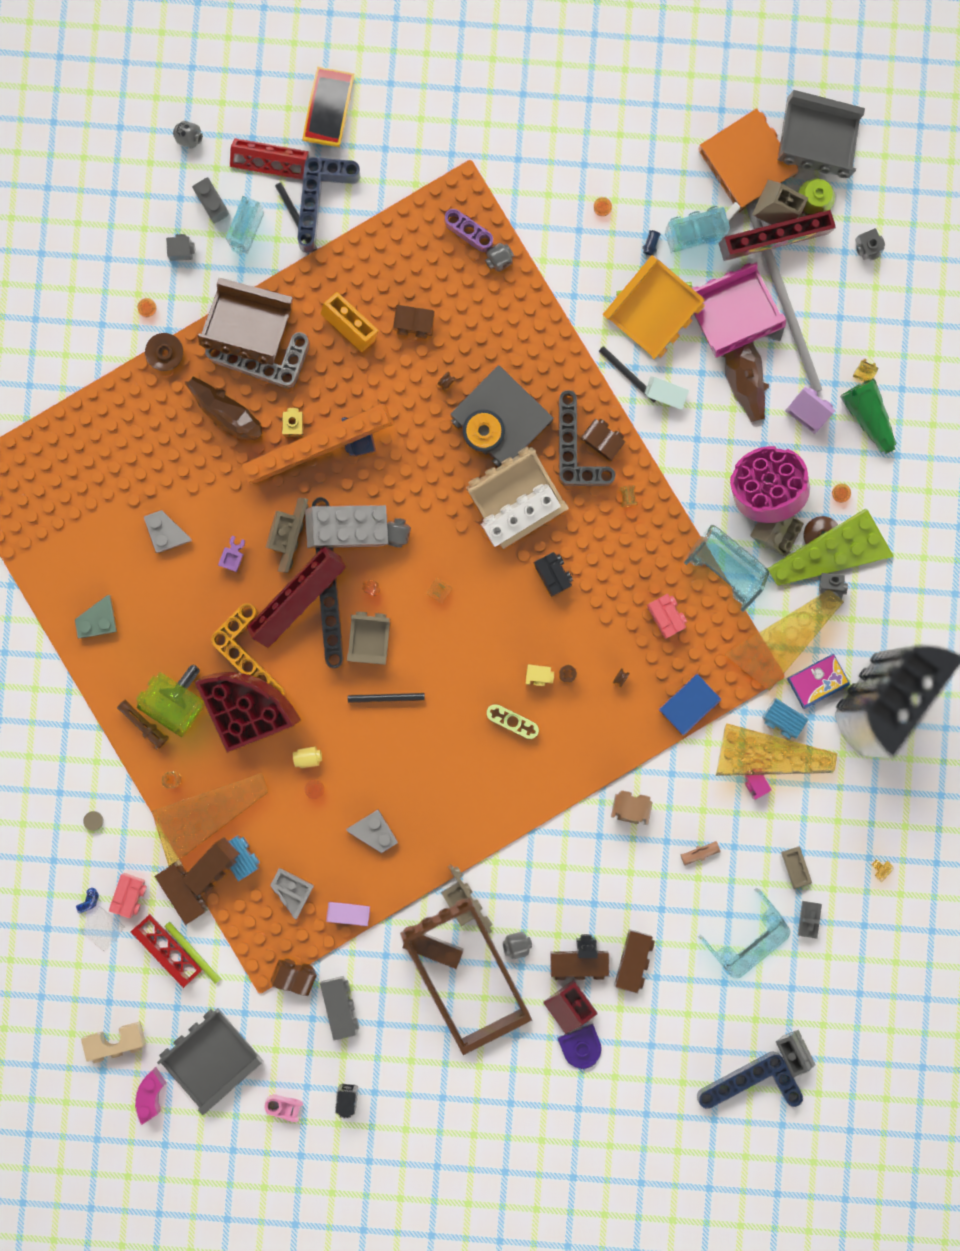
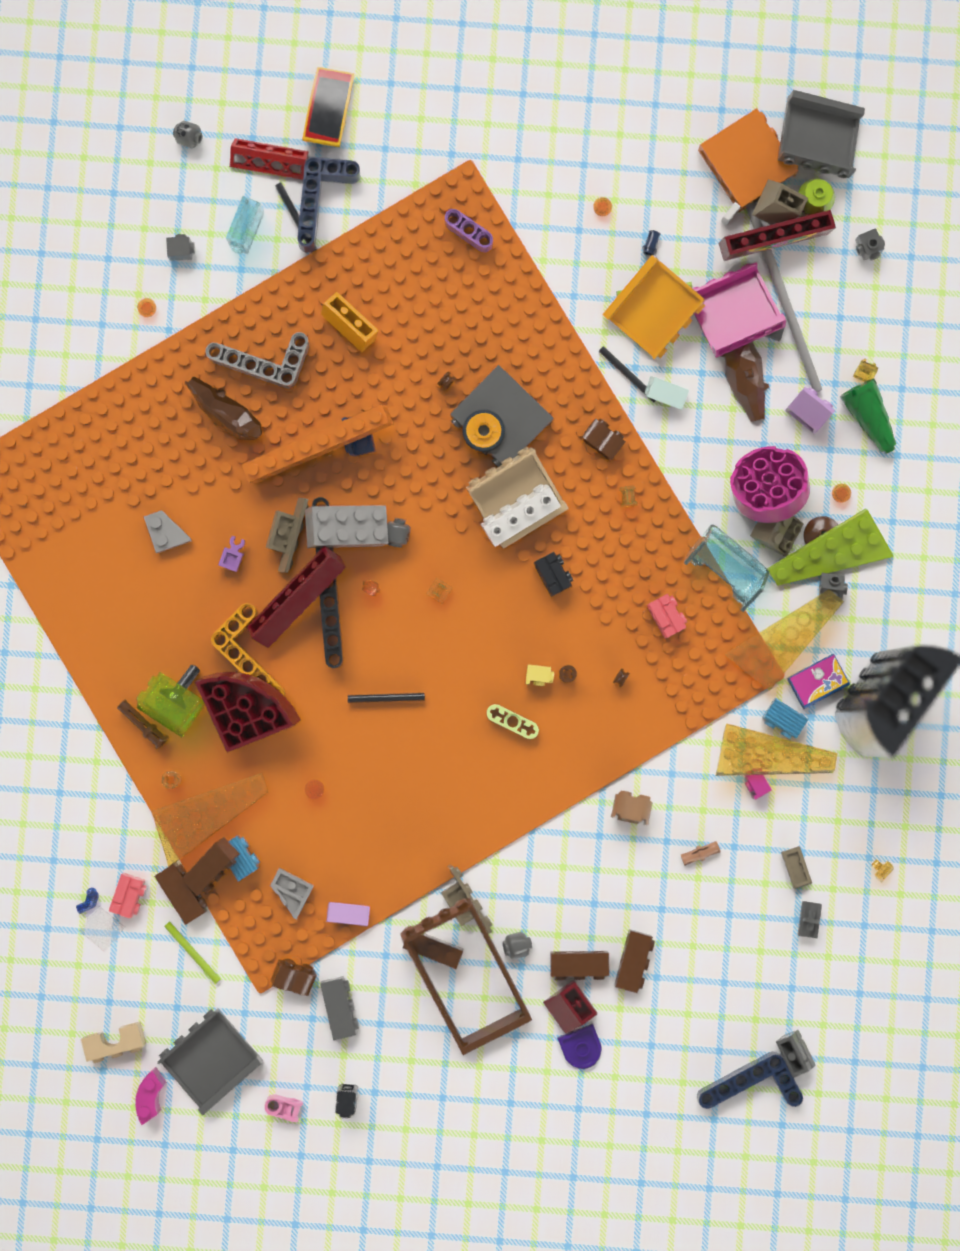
sand green wing [75,595,117,639] -> none
dark tan tile [83,811,104,831] -> none
red fence [130,914,202,988] -> none
reddish brown dish [145,333,183,371] -> none
dark grey brick [192,177,230,224] -> none
panel [198,277,293,365] -> none
light yellow brick [282,408,303,437] -> none
light yellow brick [293,747,322,768] -> none
light grey wing [346,810,398,853] -> none
dark tan panel [347,612,390,665] -> none
reddish brown brick [393,305,435,338] -> none
dark grey head [485,243,514,272] -> none
dark grey beam [559,390,615,486] -> none
black slope [576,934,598,958] -> none
blue piece [659,674,721,736] -> none
clear light blue brick [665,206,730,253] -> none
clear light blue windscreen [697,888,791,979] -> none

